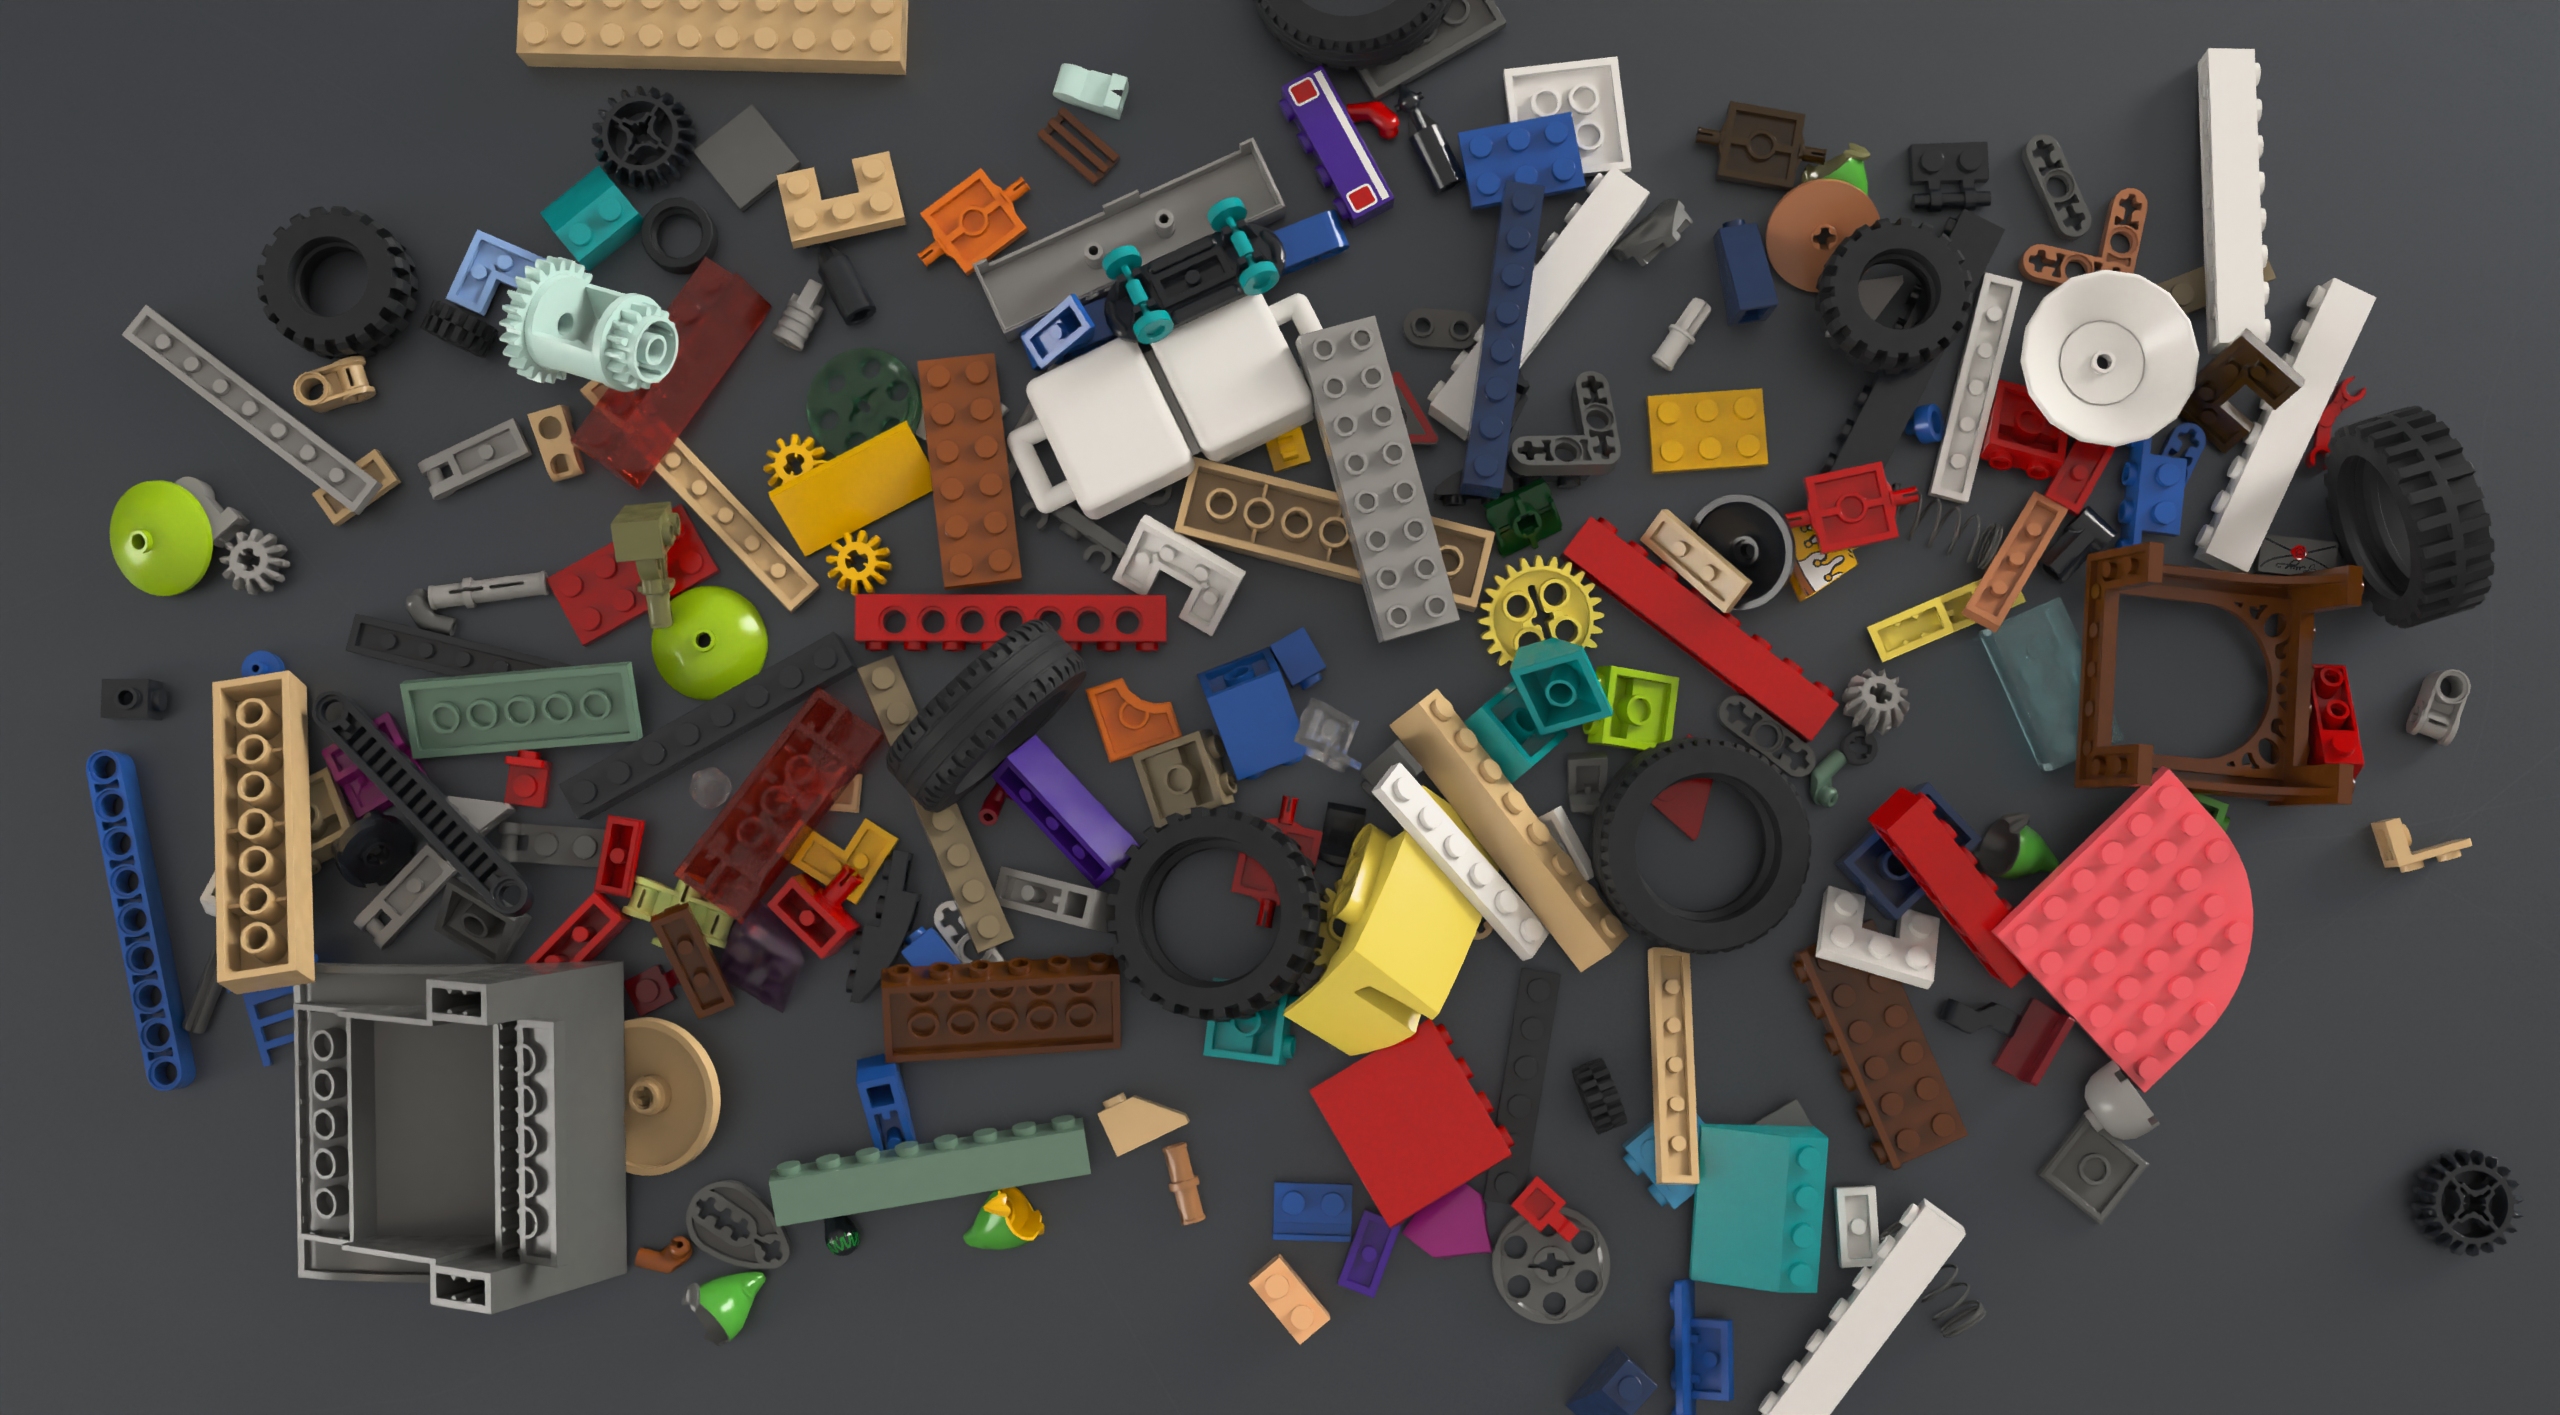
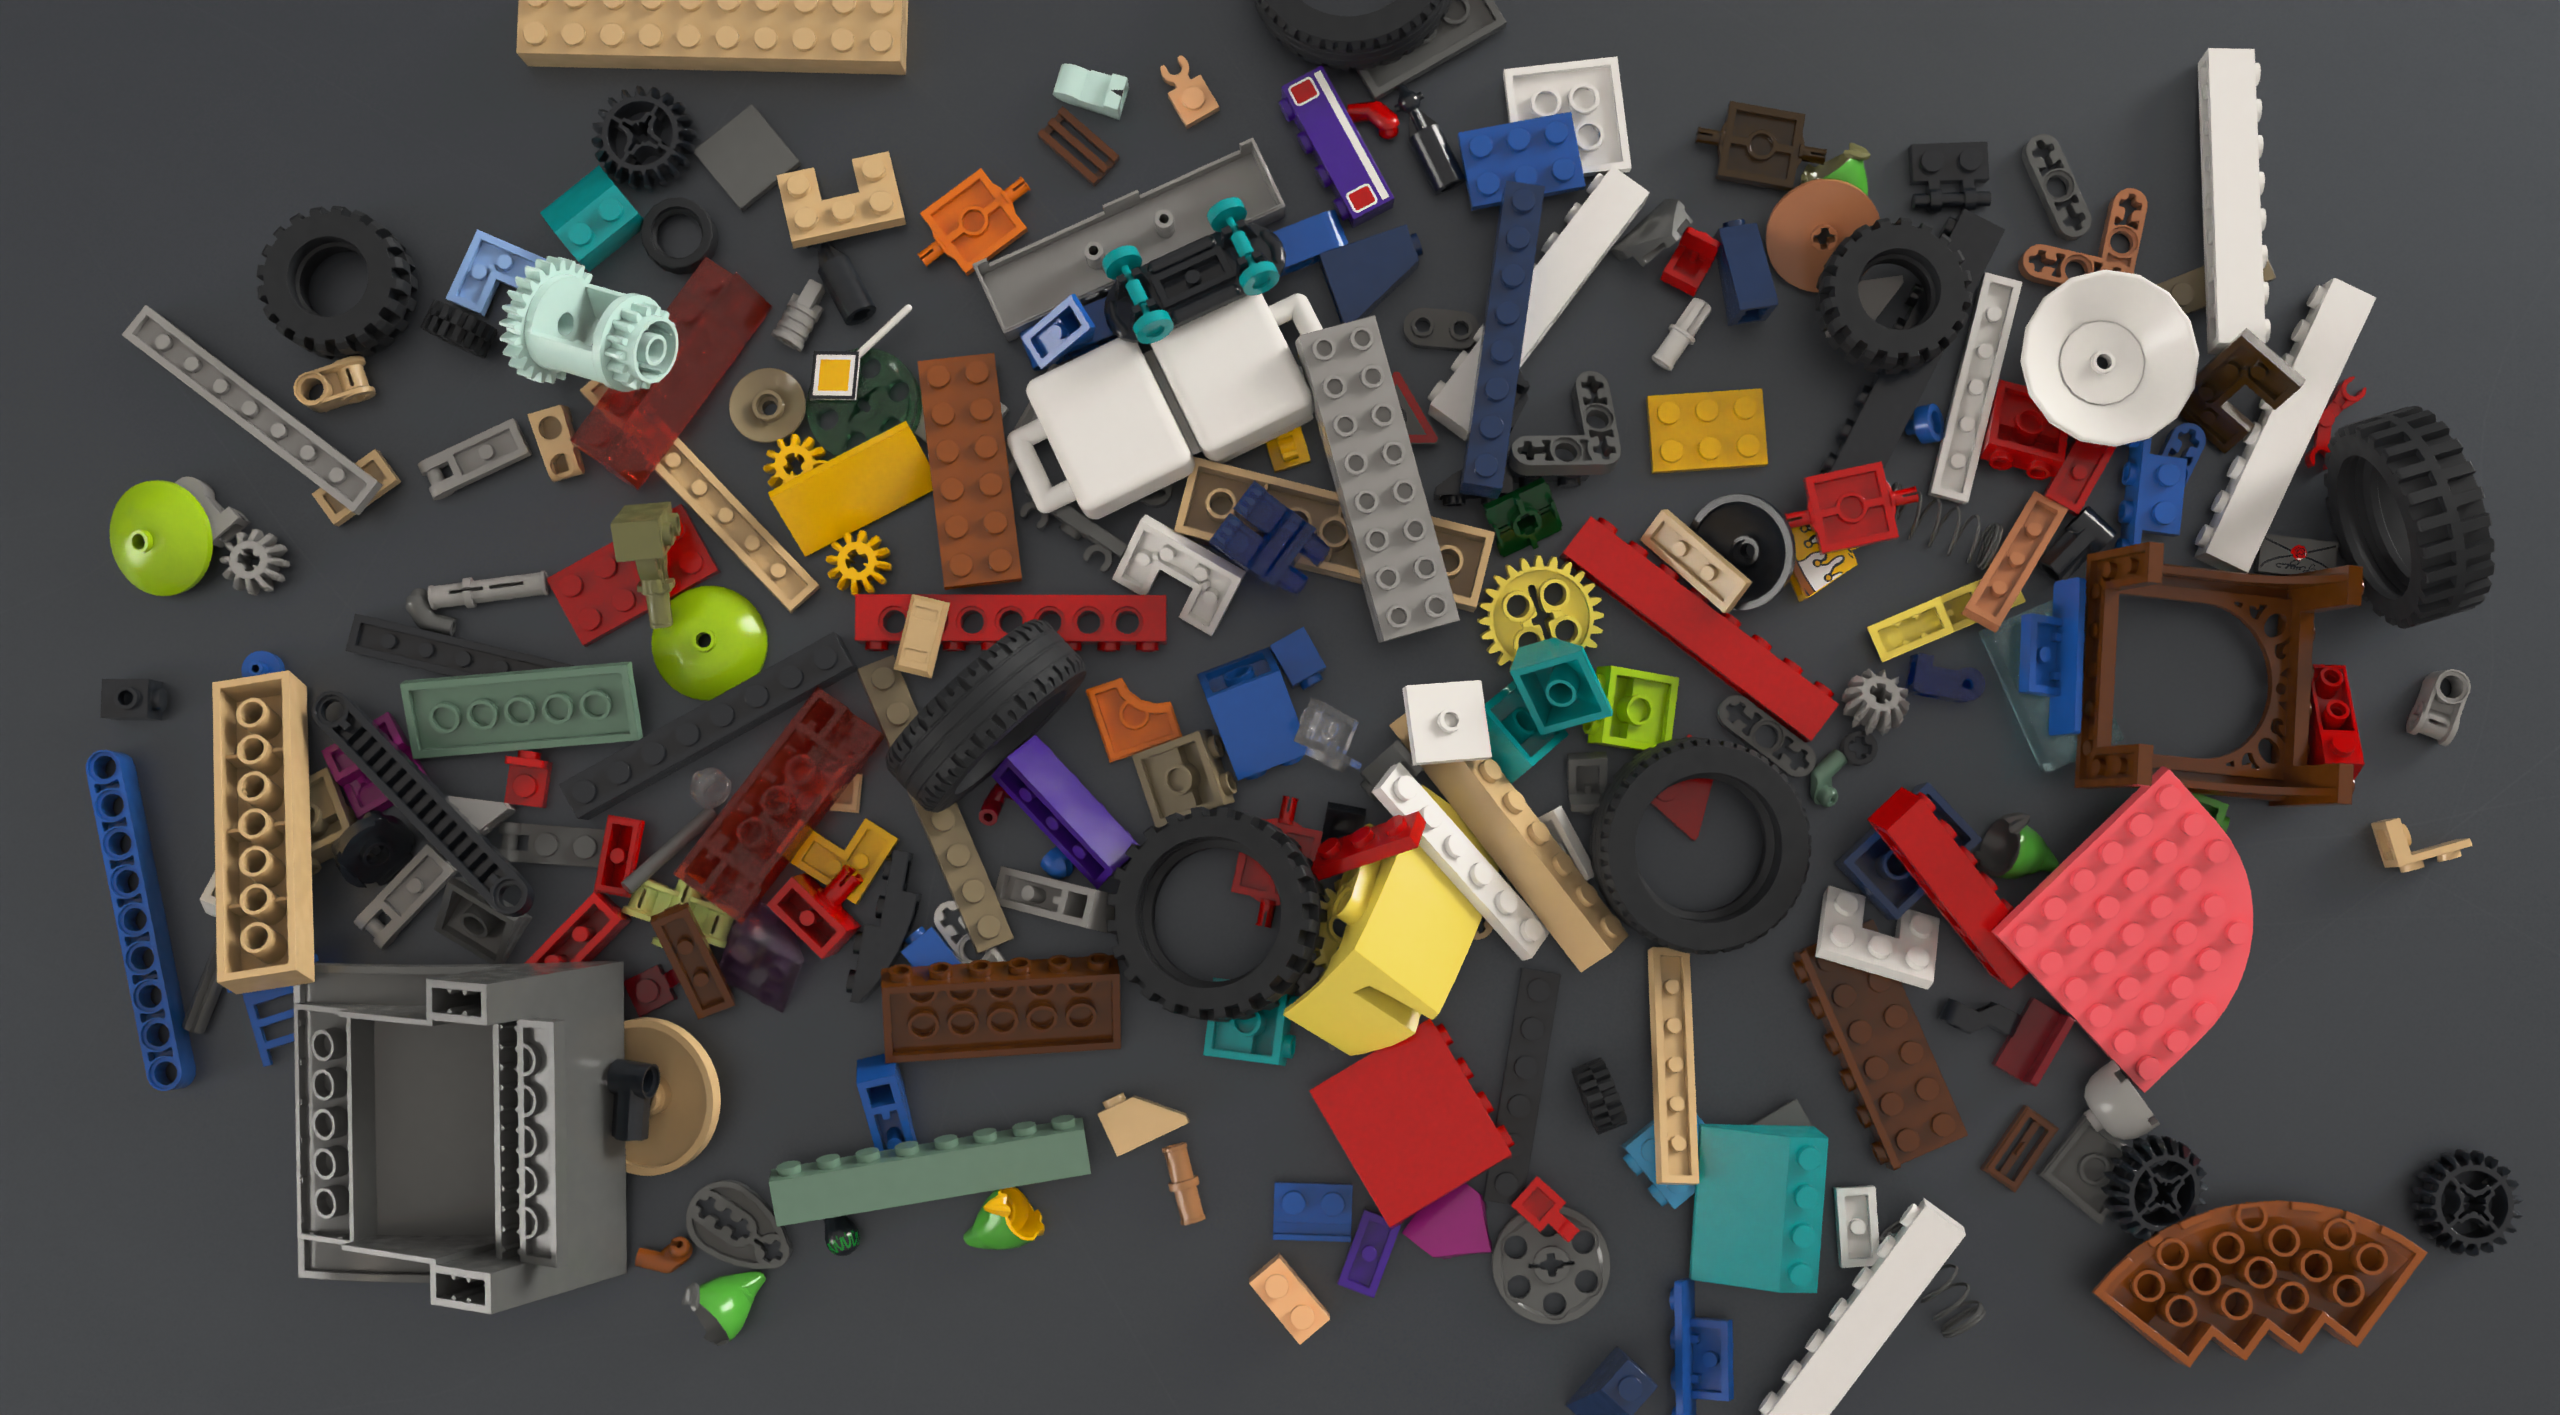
none -> black piece [607,1059,660,1141]
none -> dark grey bar [621,806,718,894]
none -> dark tan dish [729,368,806,443]
none -> piece [809,304,912,400]
none -> tan tile [894,594,950,679]
none -> blue hinge [1040,846,1075,879]
none -> light nougat plate [1160,55,1220,129]
none -> clear blue hips [1209,481,1330,596]
none -> red plate [1311,811,1426,881]
none -> dark blue slope [1319,224,1423,324]
none -> white plate [1402,680,1492,766]
none -> red bracket [1660,226,1721,297]
none -> clear blue leg [1905,653,1985,703]
none -> reddish brown tile [1980,1105,2059,1192]
none -> blue bracket [2019,577,2086,737]
none -> dark orange brick [2092,1200,2428,1368]
none -> black gear [2100,1134,2209,1240]

